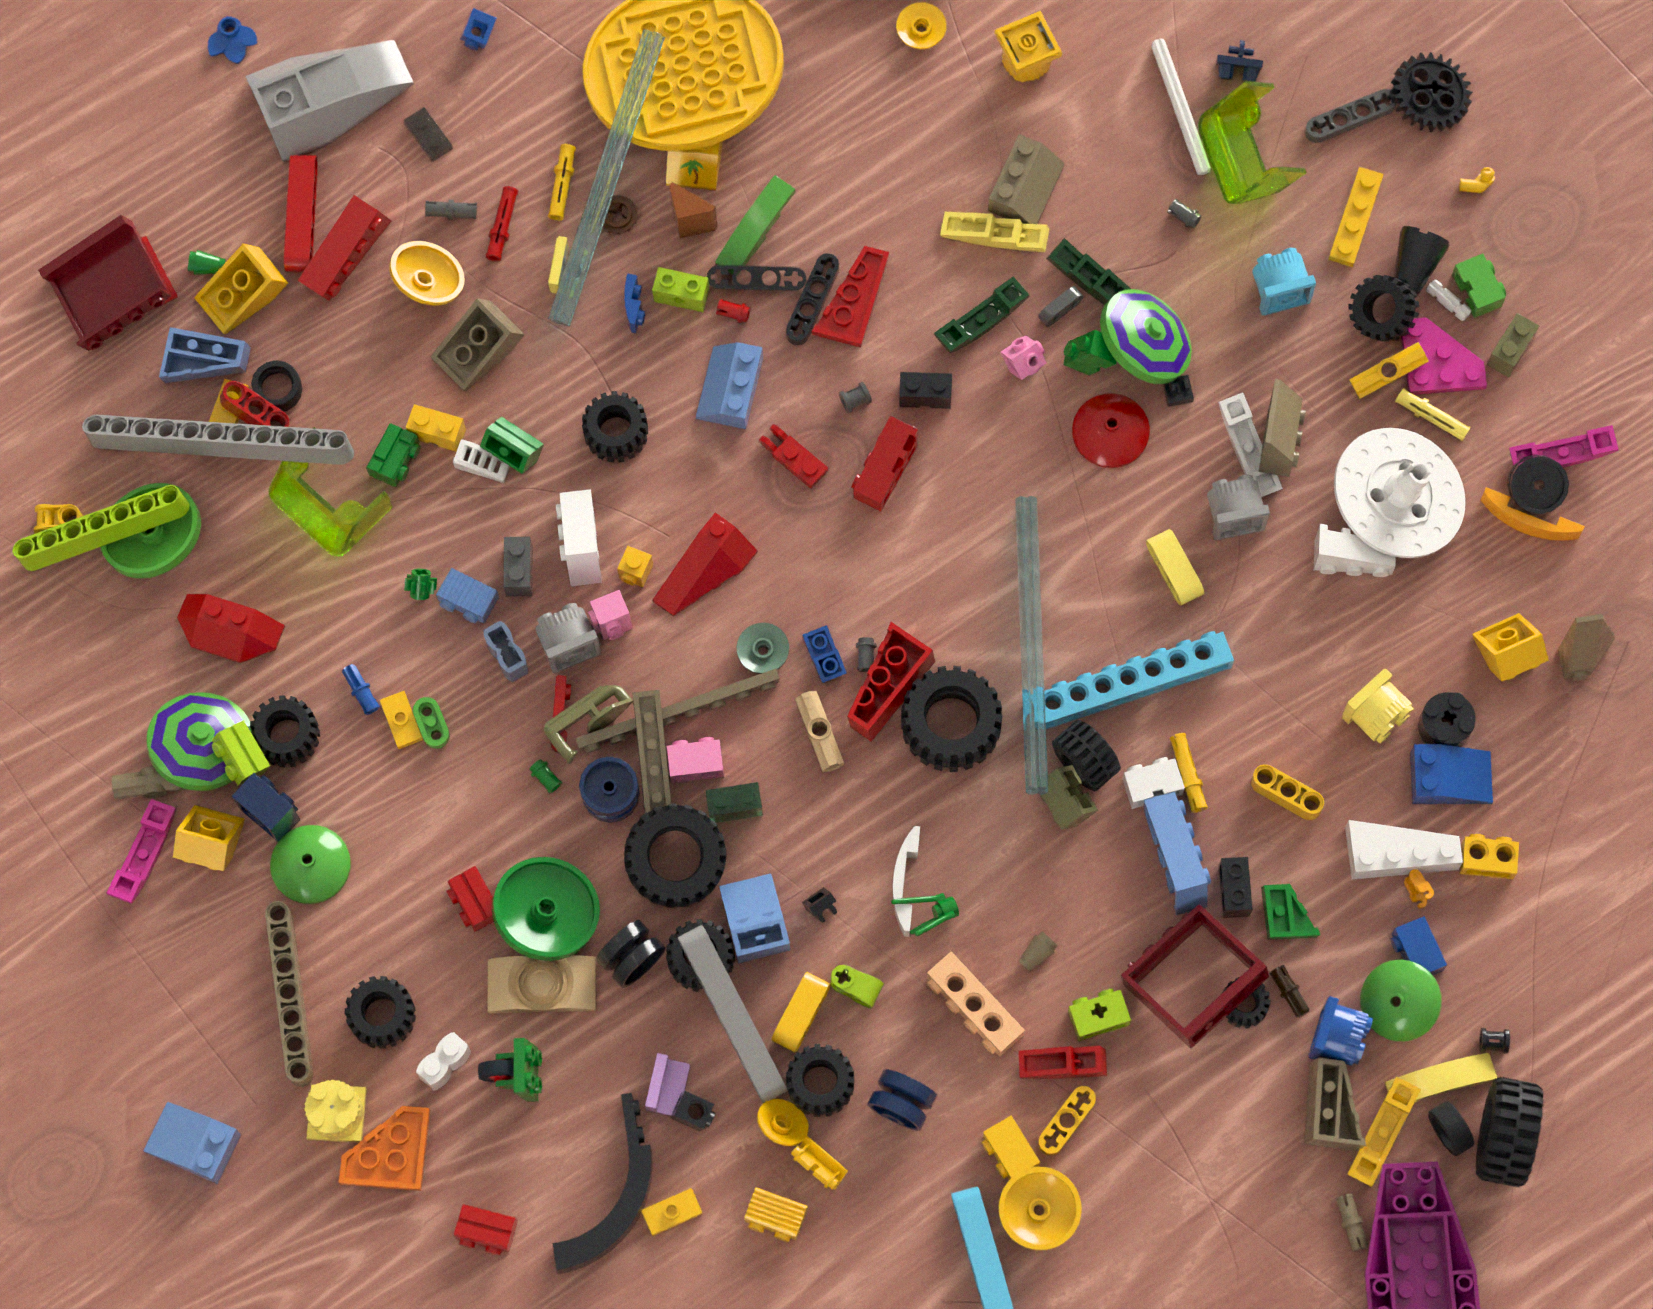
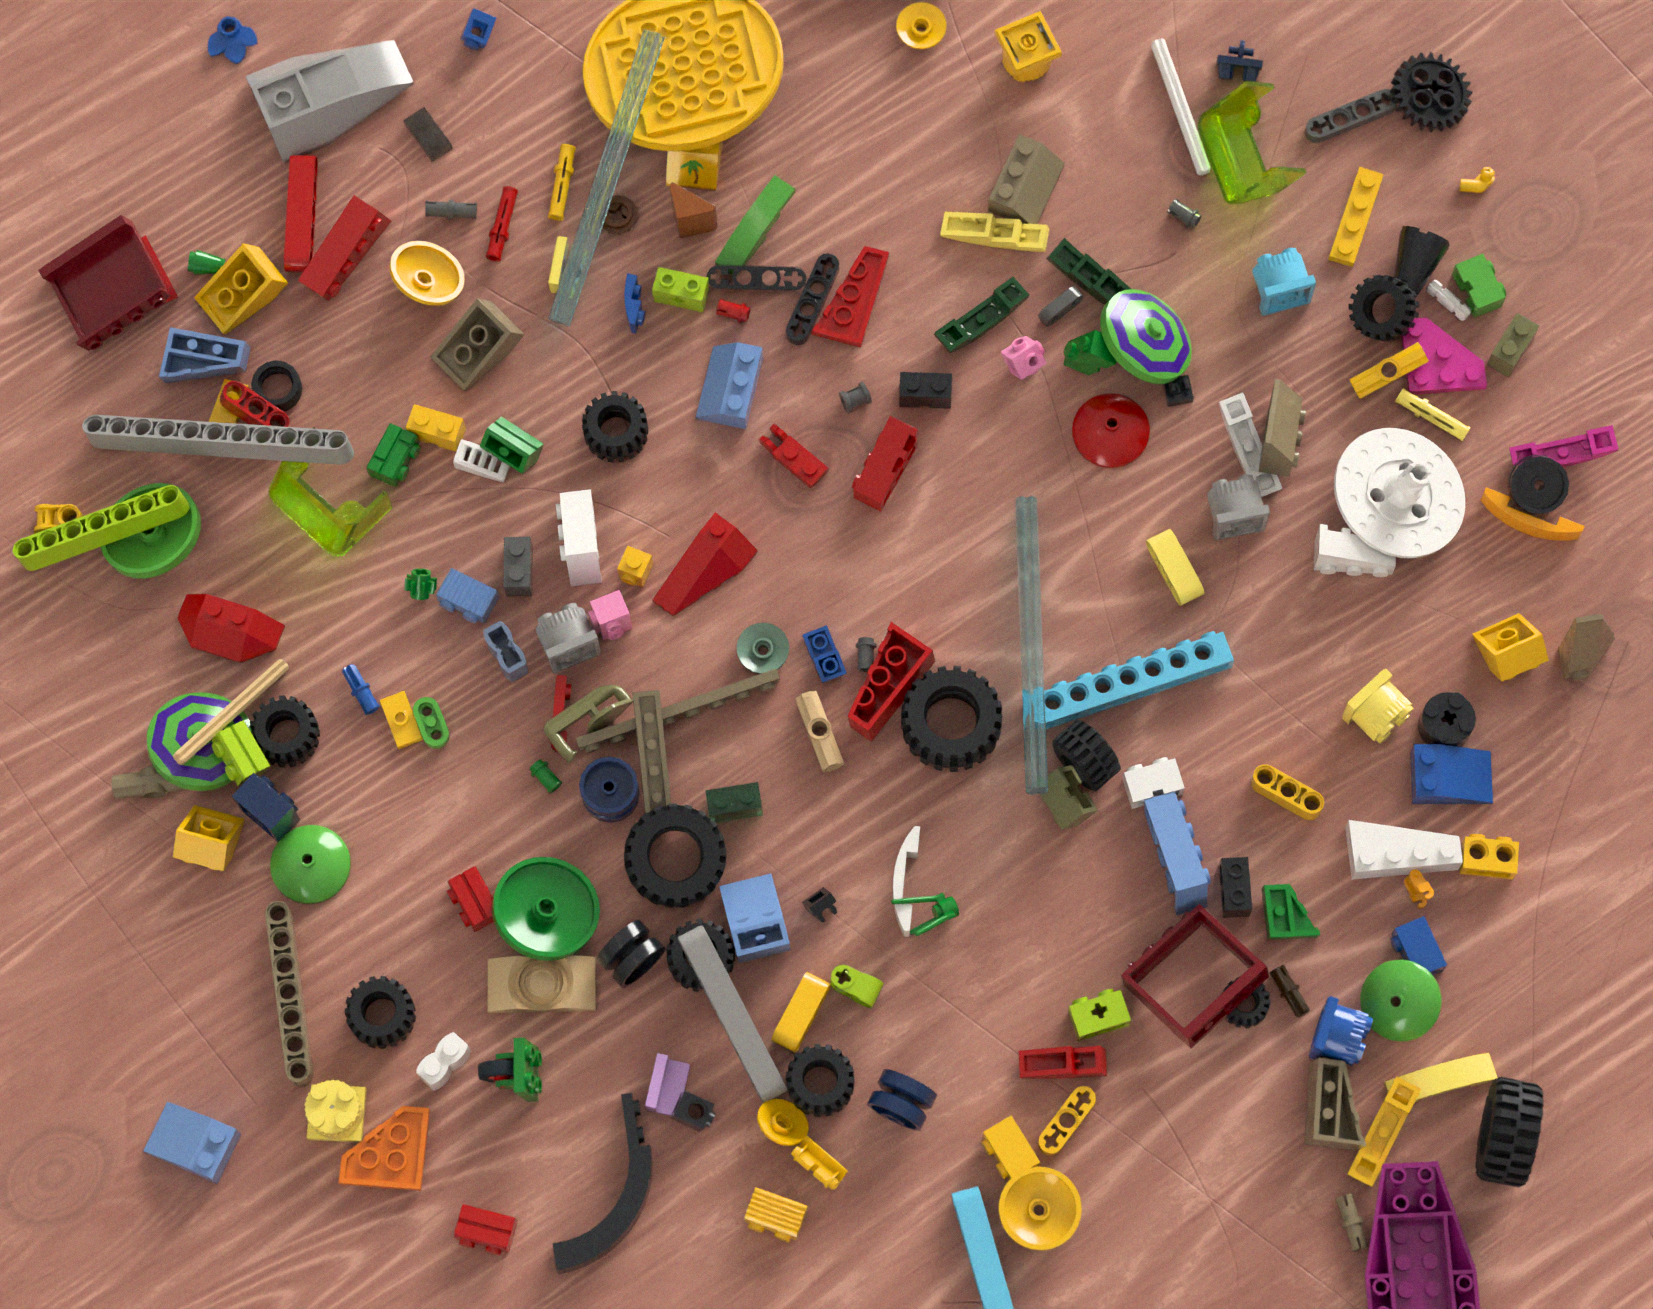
dark pink slope [107,799,176,904] -> none
yellow plate [641,1188,703,1236] -> none
bright pink brick [667,737,724,783] -> none
light nougat brick [927,951,1025,1057] -> none
dark tan cone [1018,931,1058,971] -> none
yellow pin [1169,733,1208,813] -> none
black tyre [1428,1101,1475,1156] -> none
black bush [1479,1028,1510,1054] -> none
none -> tan axle [173,659,289,765]

